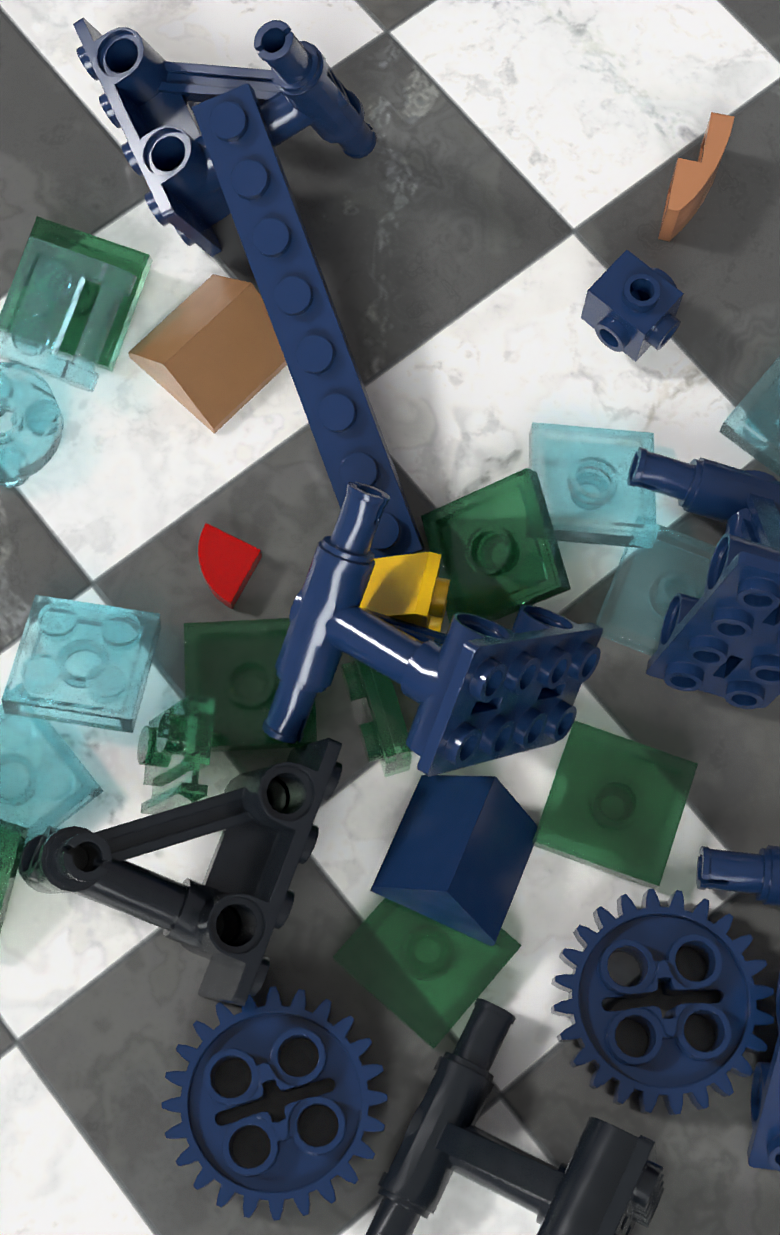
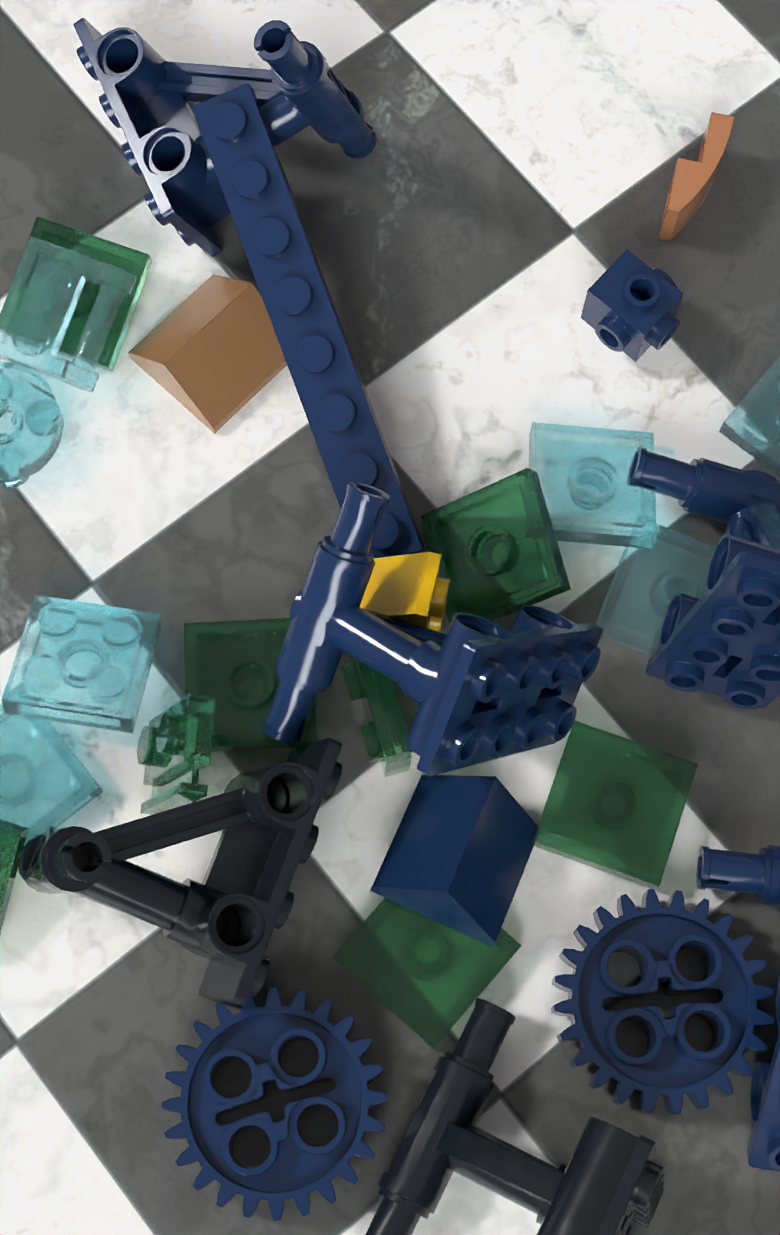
red tile [198,523,262,609] -> none

